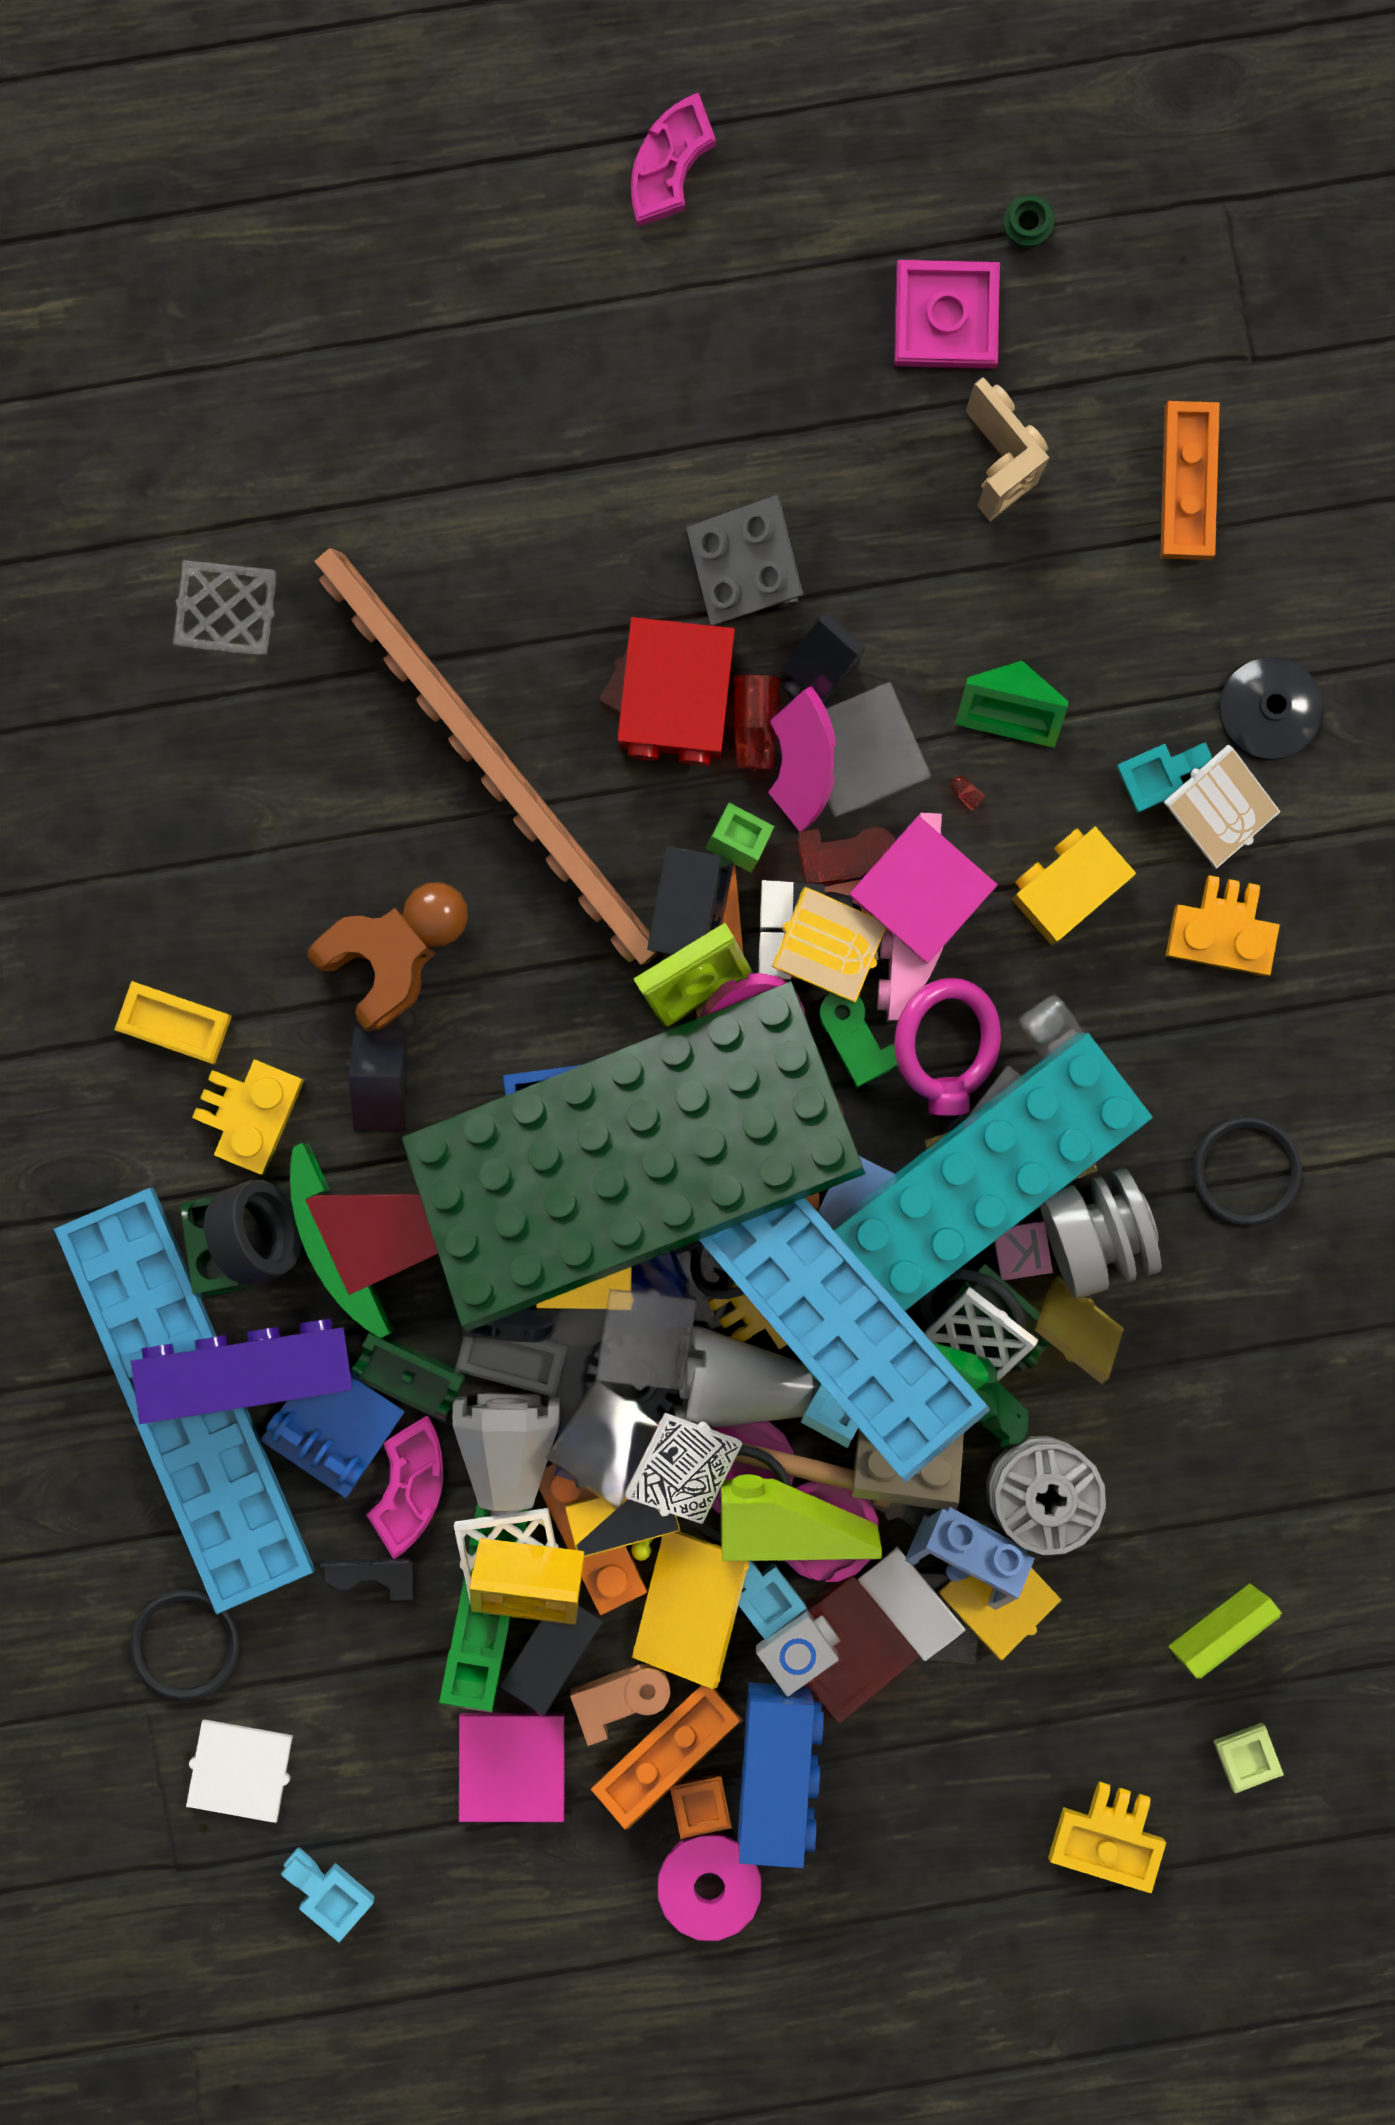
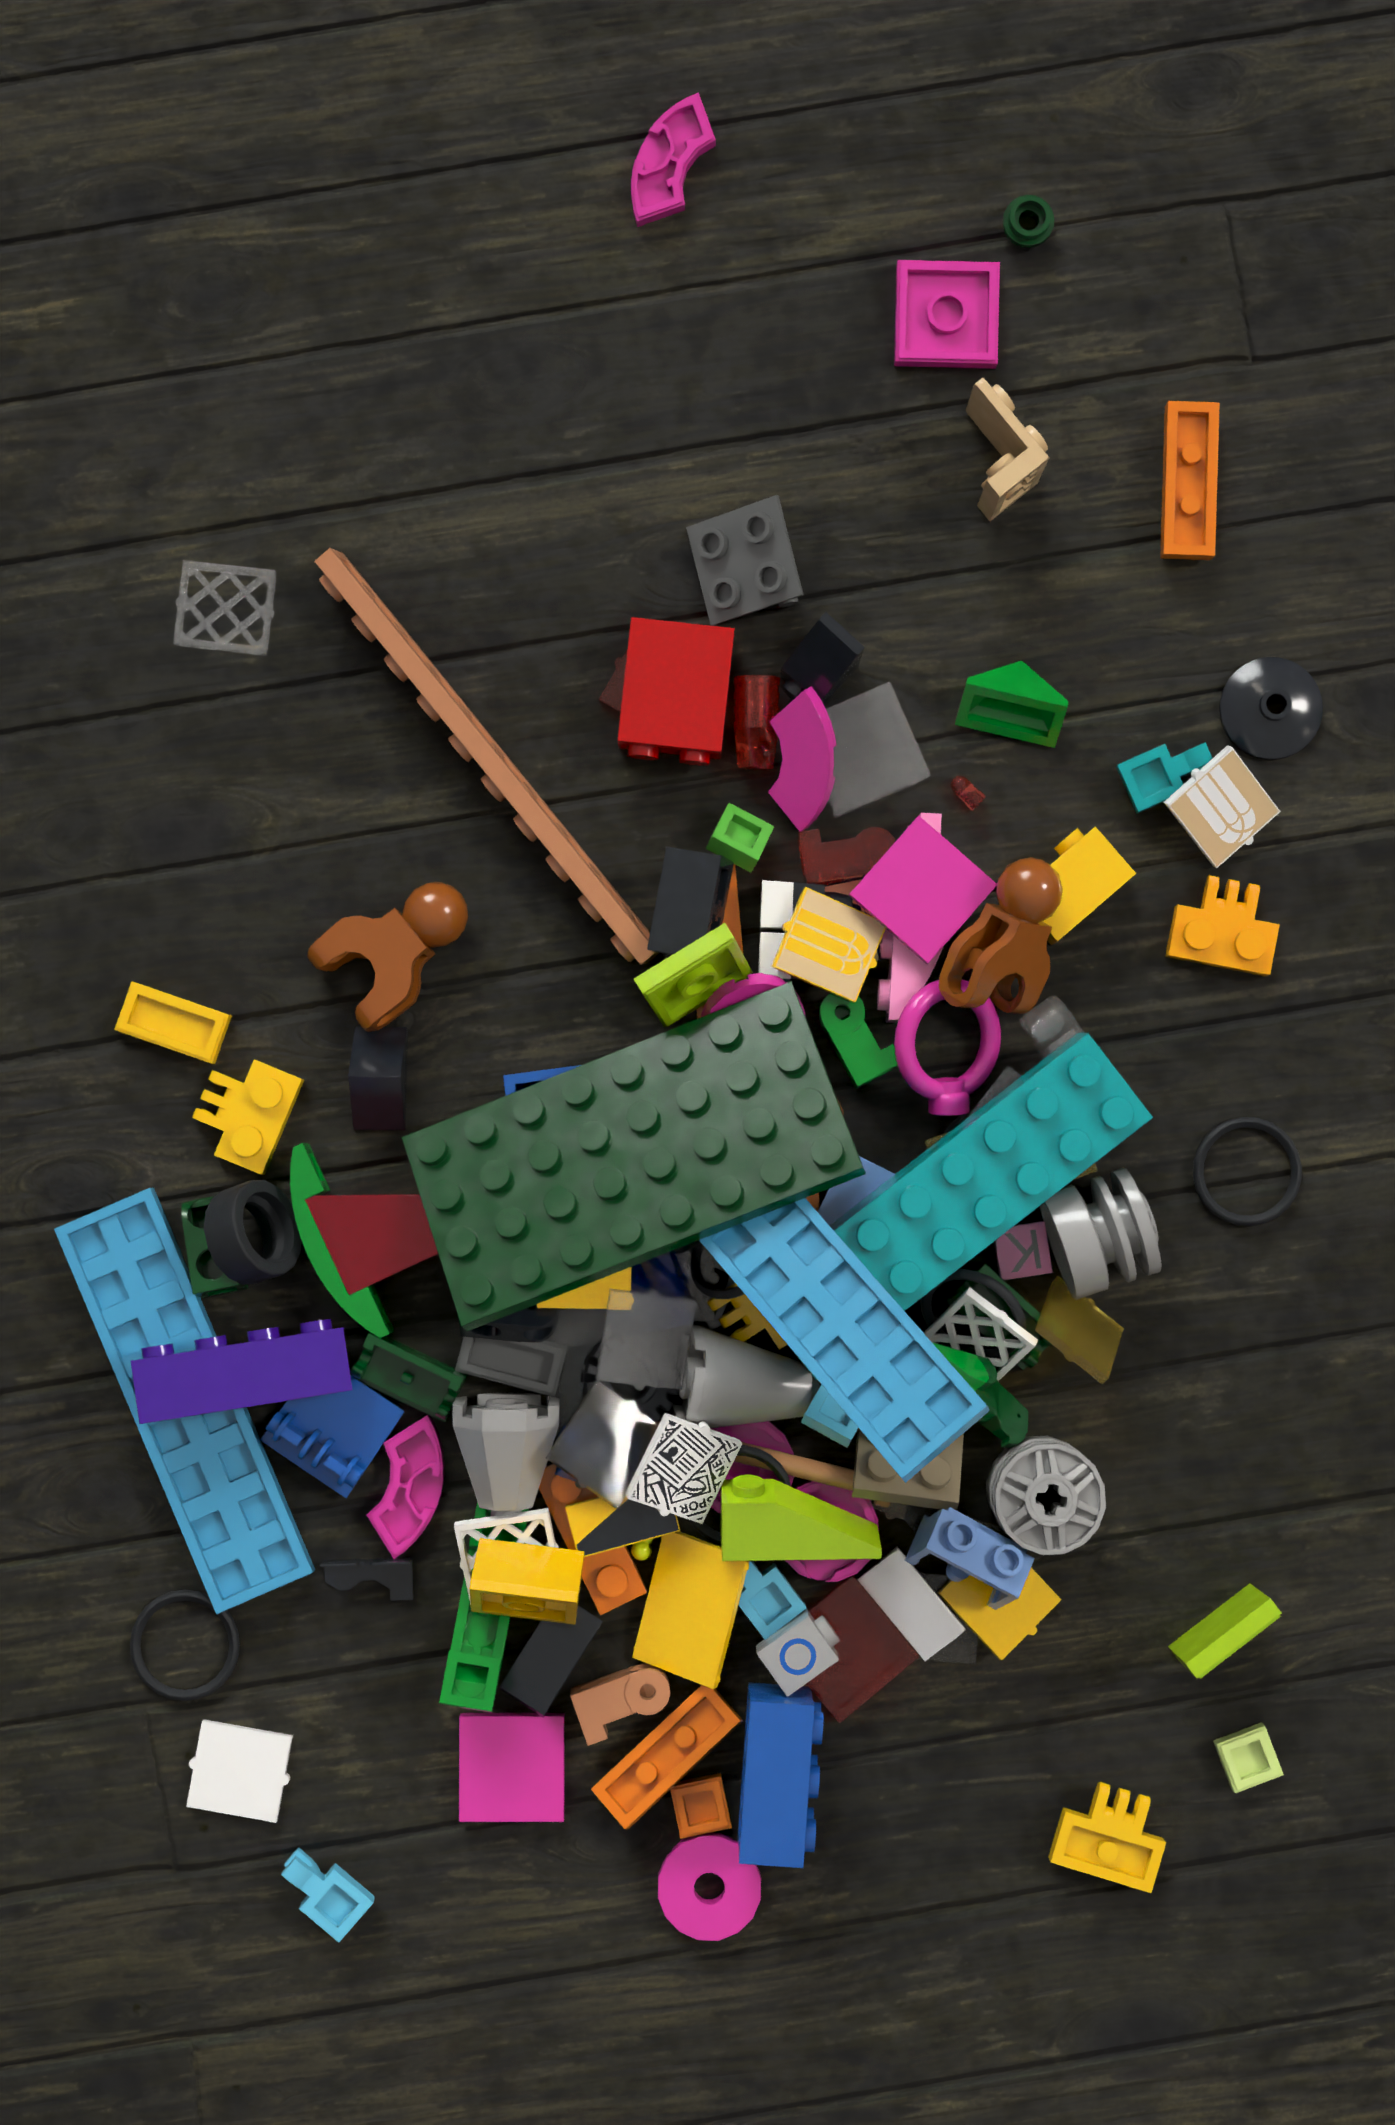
none -> dark orange piece [939,857,1063,1014]

